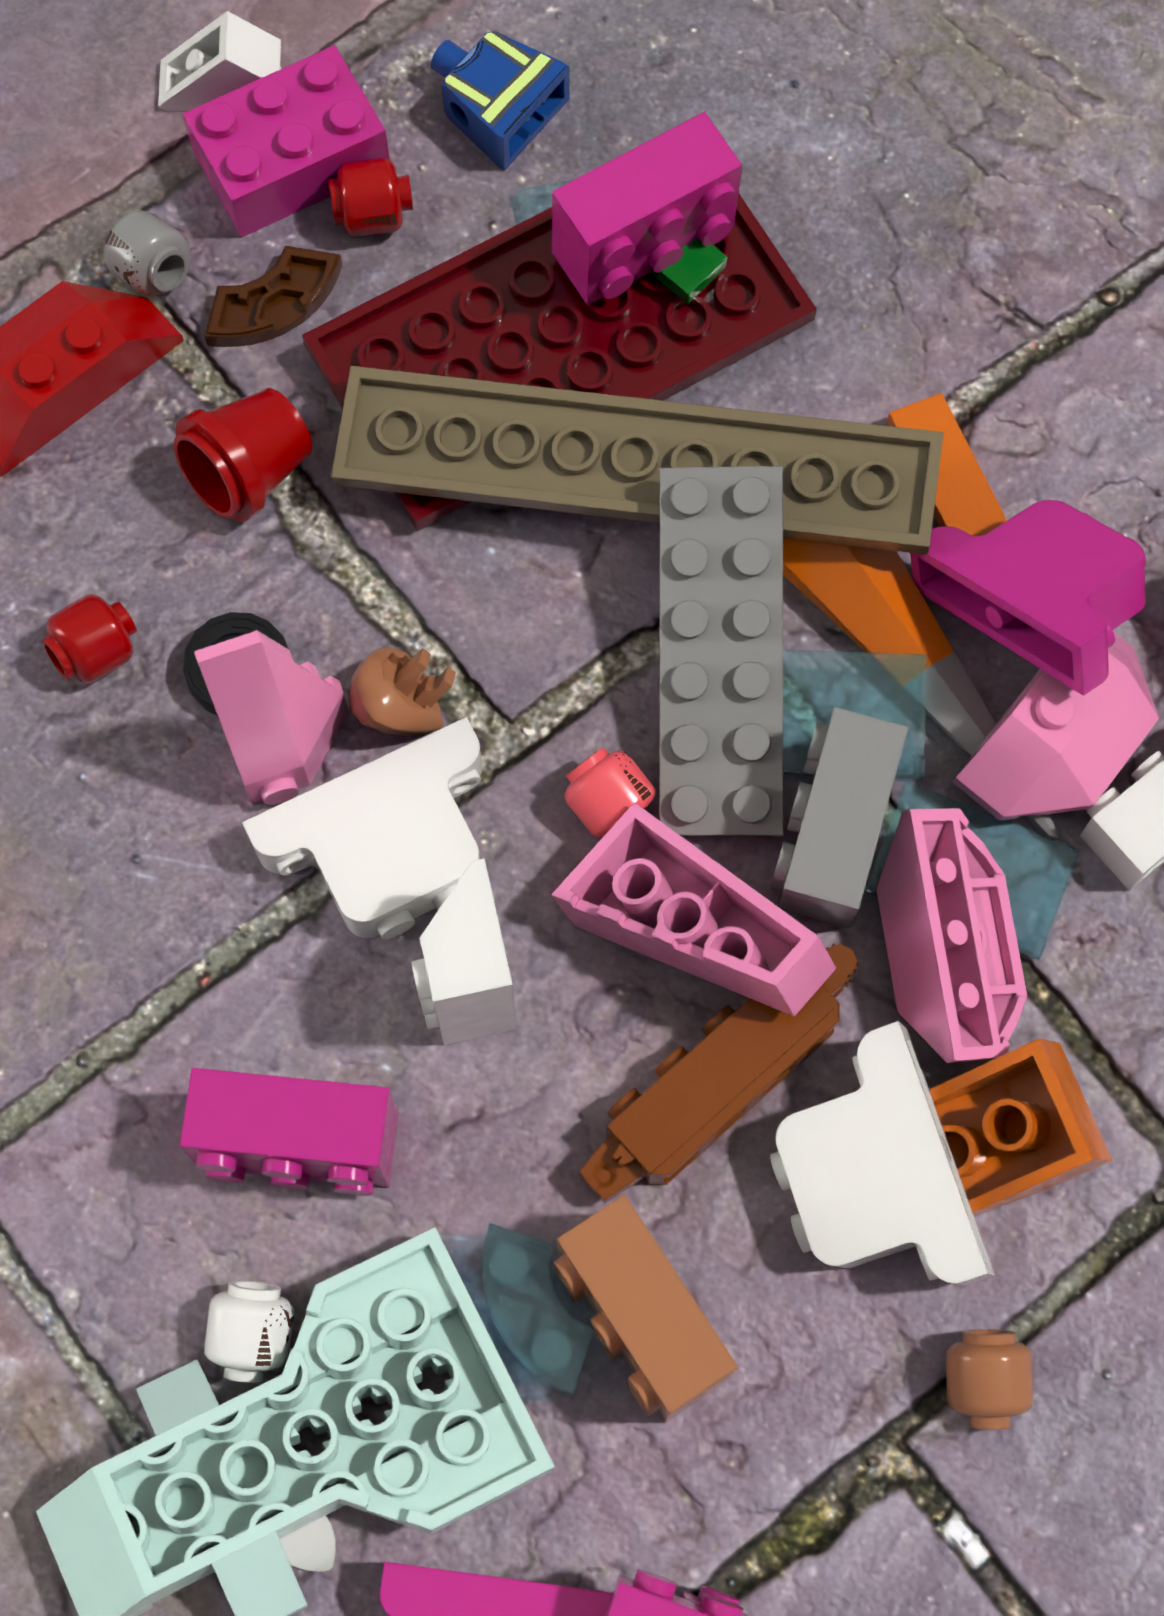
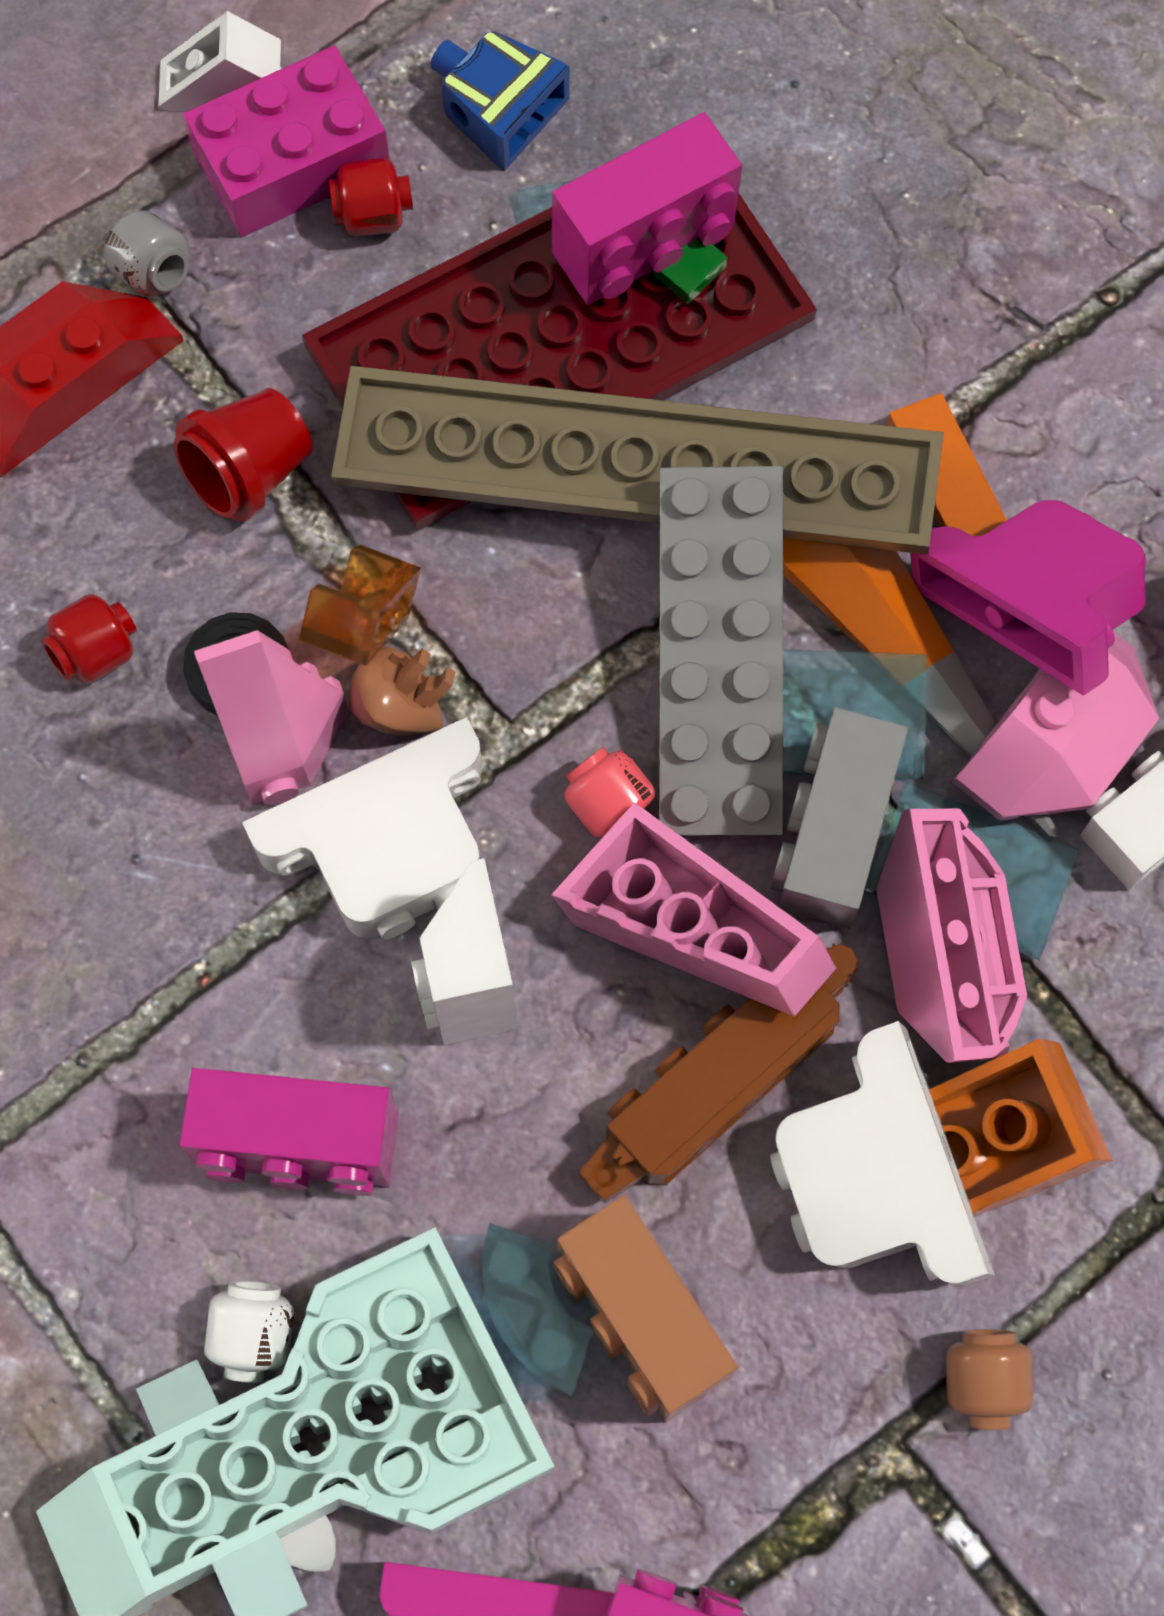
reddish brown tile [204,246,342,347] -> none
none -> clear orange panel [299,544,421,666]

